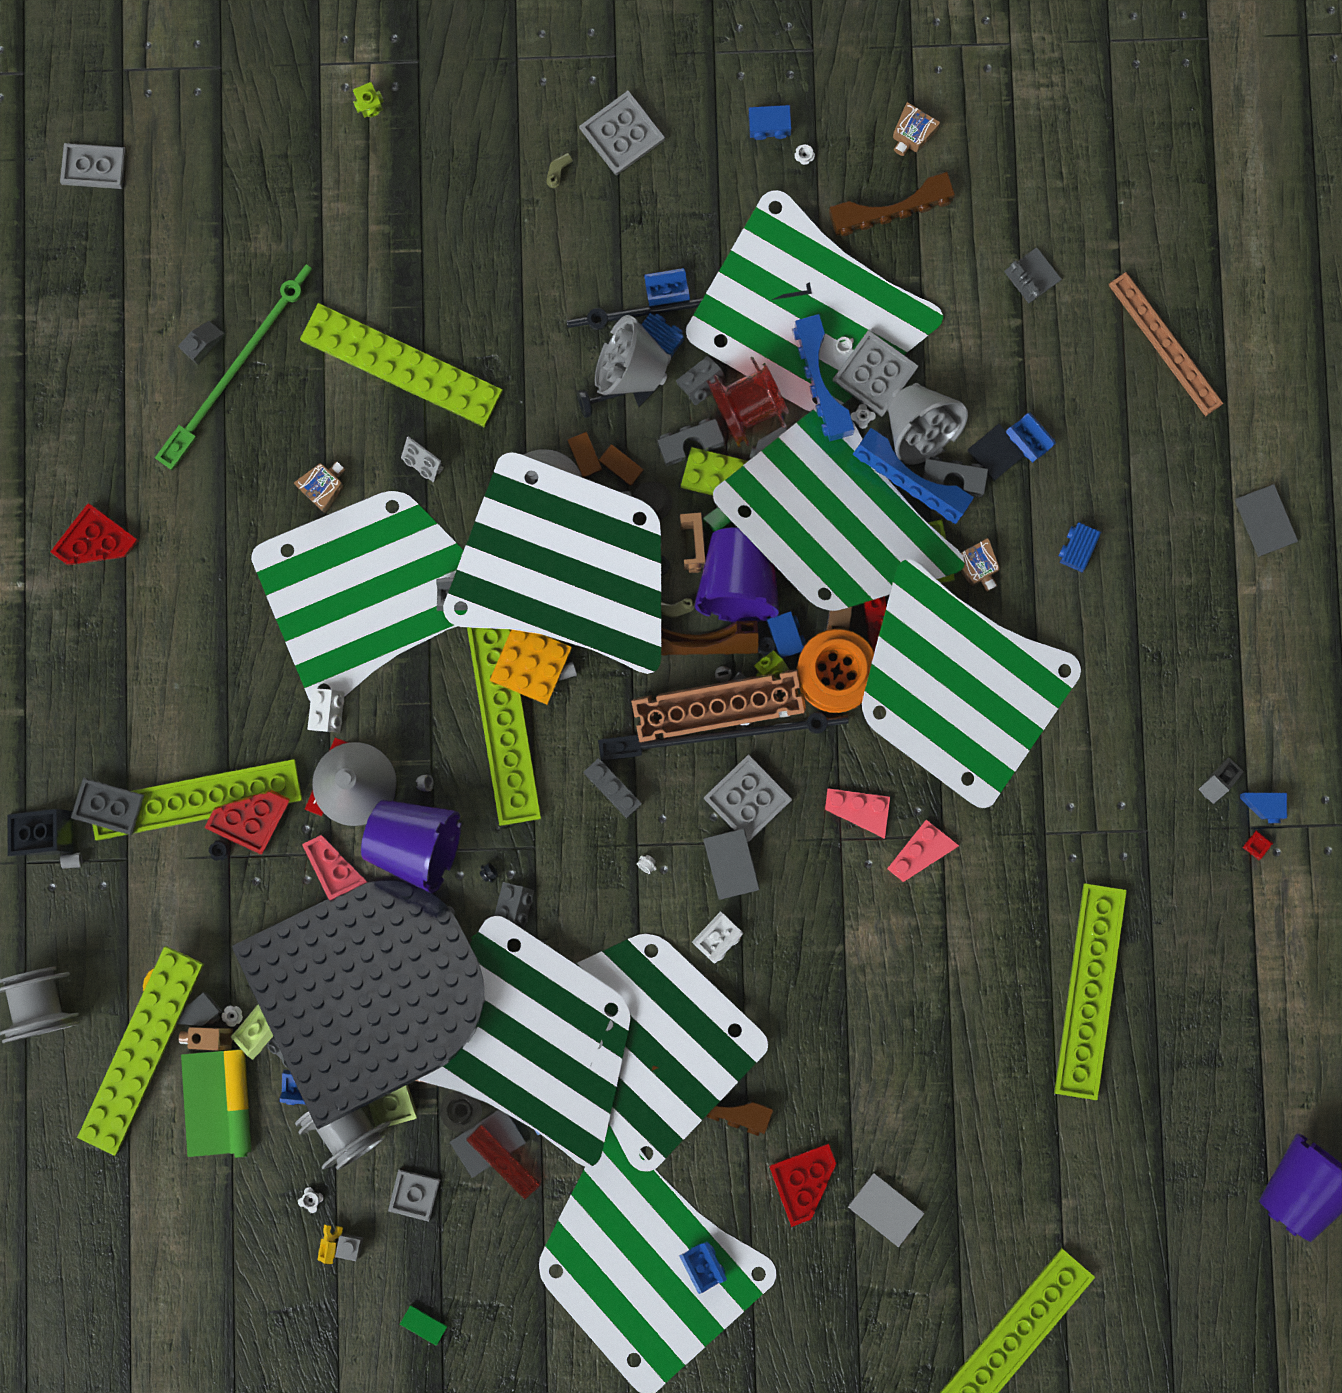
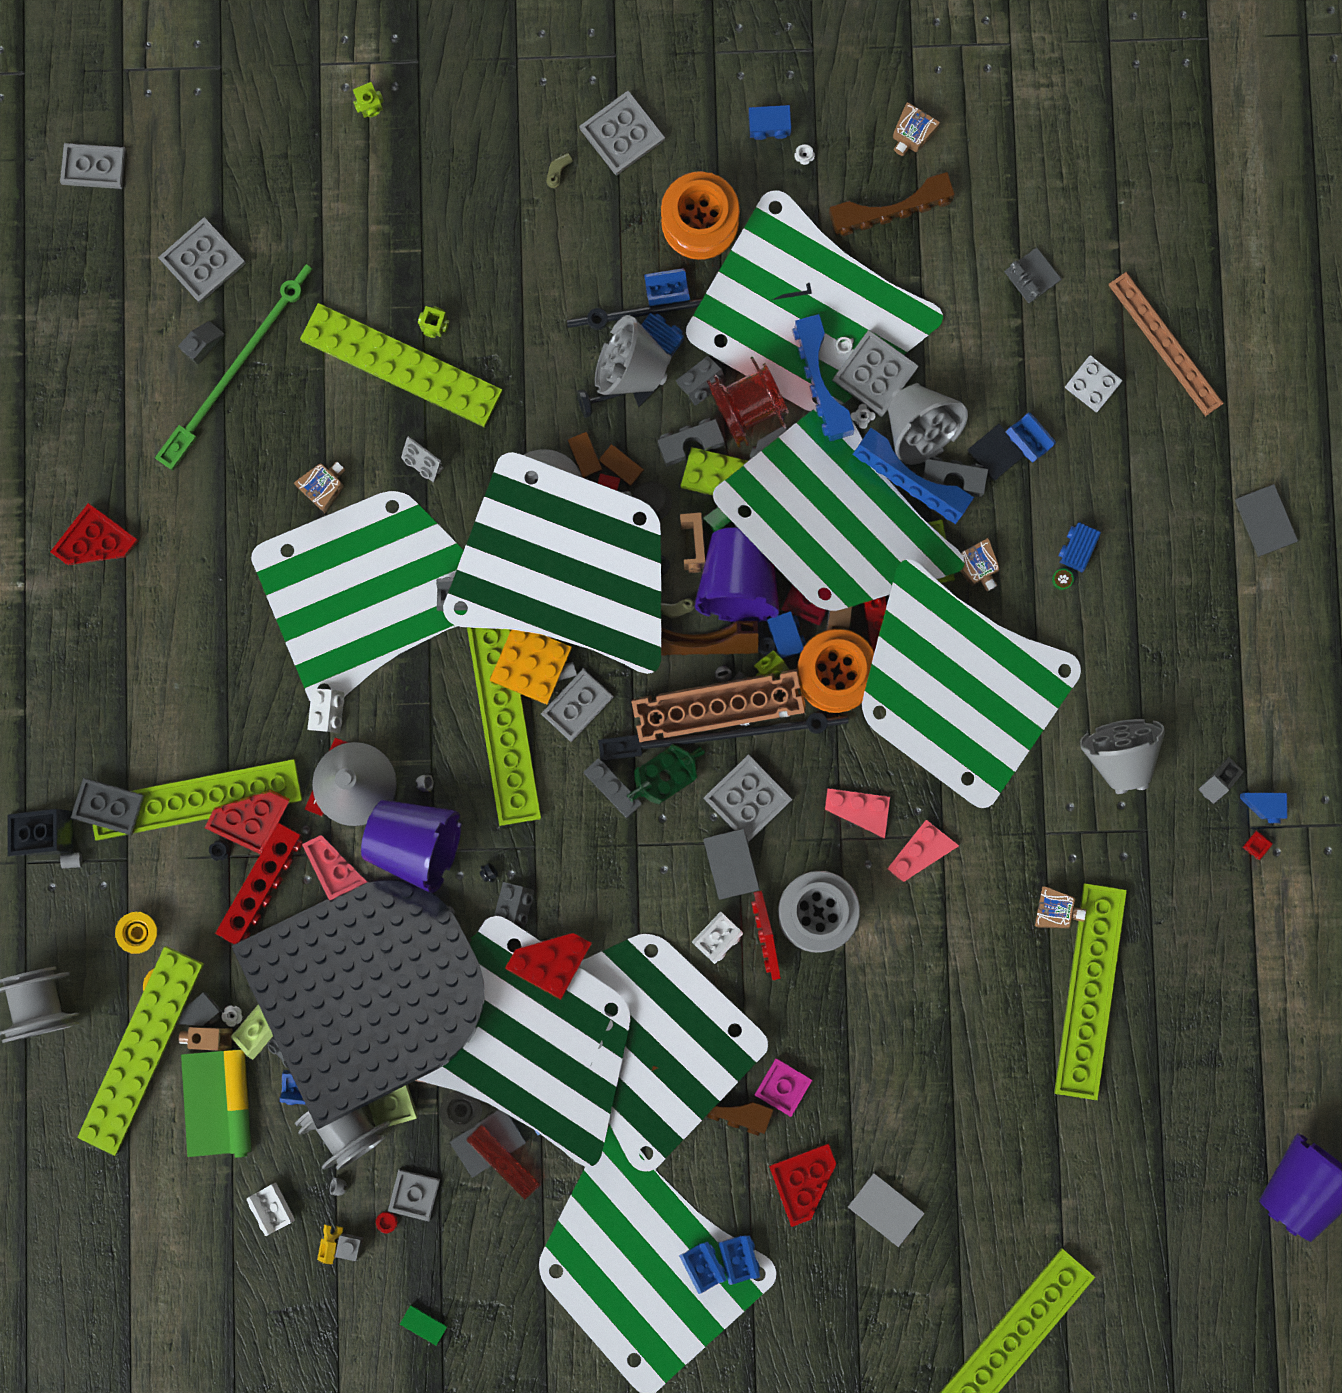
white plate [298,1187,323,1213] -> none
white plate [637,855,657,874] -> none
none -> yellow piece [115,912,157,954]
none -> light grey plate [158,217,246,303]
none -> red brick [215,823,303,945]
none -> white bracket [247,1183,295,1236]
none -> light grey hinge [330,1178,347,1196]
none -> red tile [376,1211,398,1233]
none -> lime brick [418,306,449,338]
none -> red plate [505,933,592,1000]
none -> light grey tile [541,668,614,743]
none -> red tile [598,474,620,491]
none -> dark green plate [627,744,705,804]
none -> orange wheel [661,171,740,260]
none -> blue bracket [718,1235,760,1285]
none -> red plate [751,891,781,980]
none -> dark pink plate [754,1058,812,1117]
none -> light grey wheel [778,871,860,952]
none -> dark red plate [781,584,832,626]
none -> torso [1035,886,1087,928]
none -> tile [1052,569,1074,590]
none -> light grey hinge [1065,355,1123,413]
none -> light grey cone [1080,719,1165,794]

